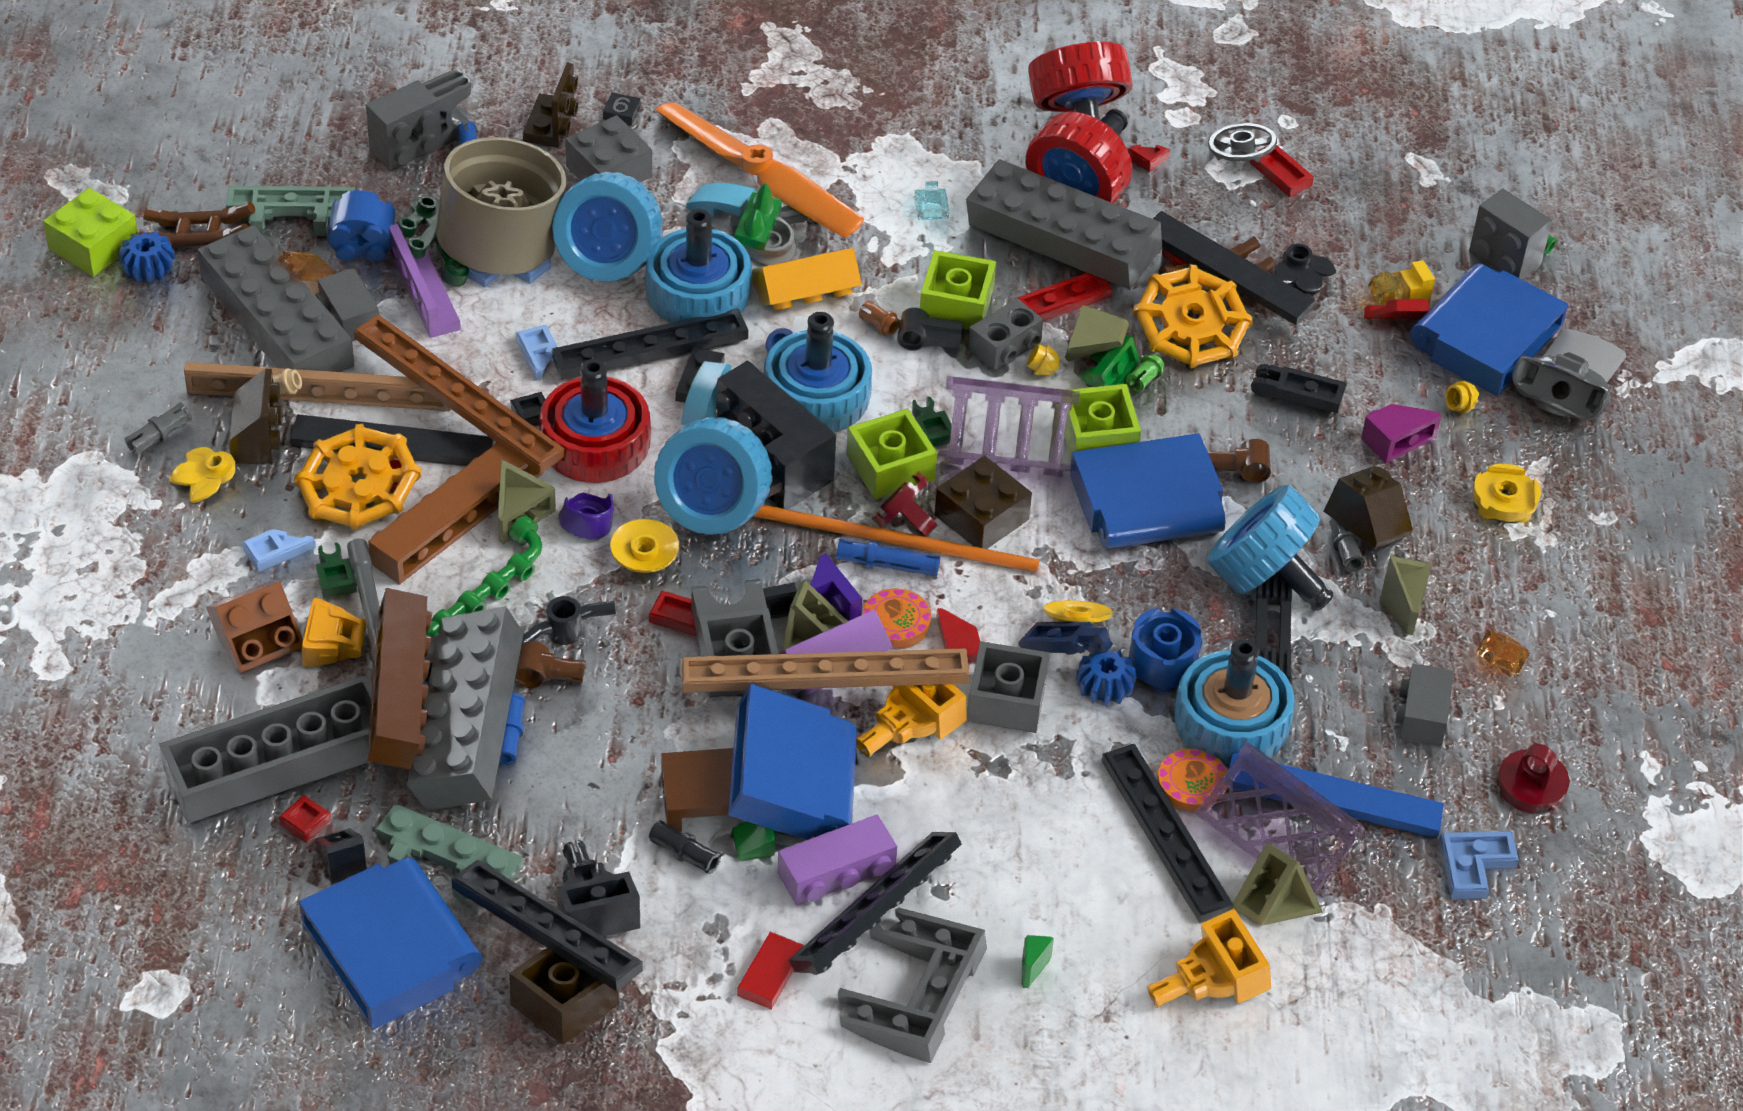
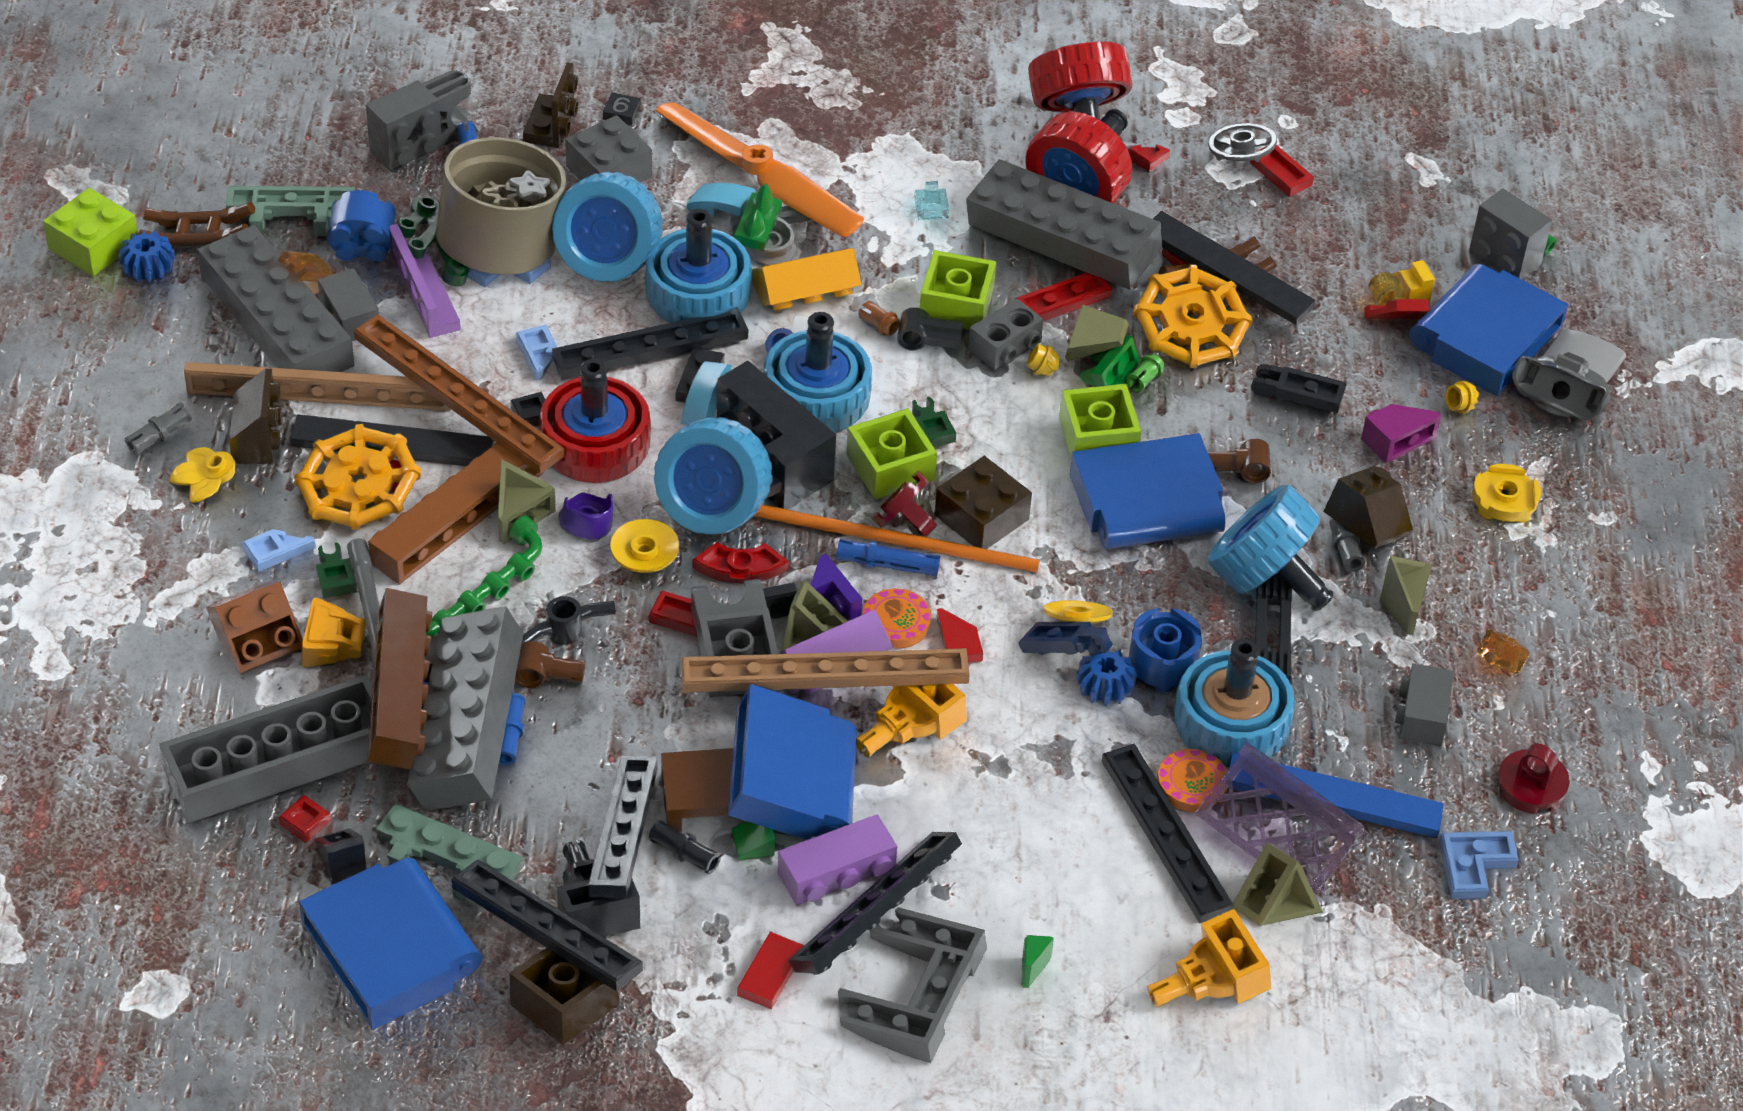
tan pin [273,368,302,395] -> none
clear purple fence [938,376,1080,477] -> none
dark grey brick [966,641,1050,733] -> none
black plate [1274,243,1336,295] -> none
none -> light grey plate [509,170,550,201]
none -> plate [588,756,658,899]
none -> red tile [692,542,789,583]

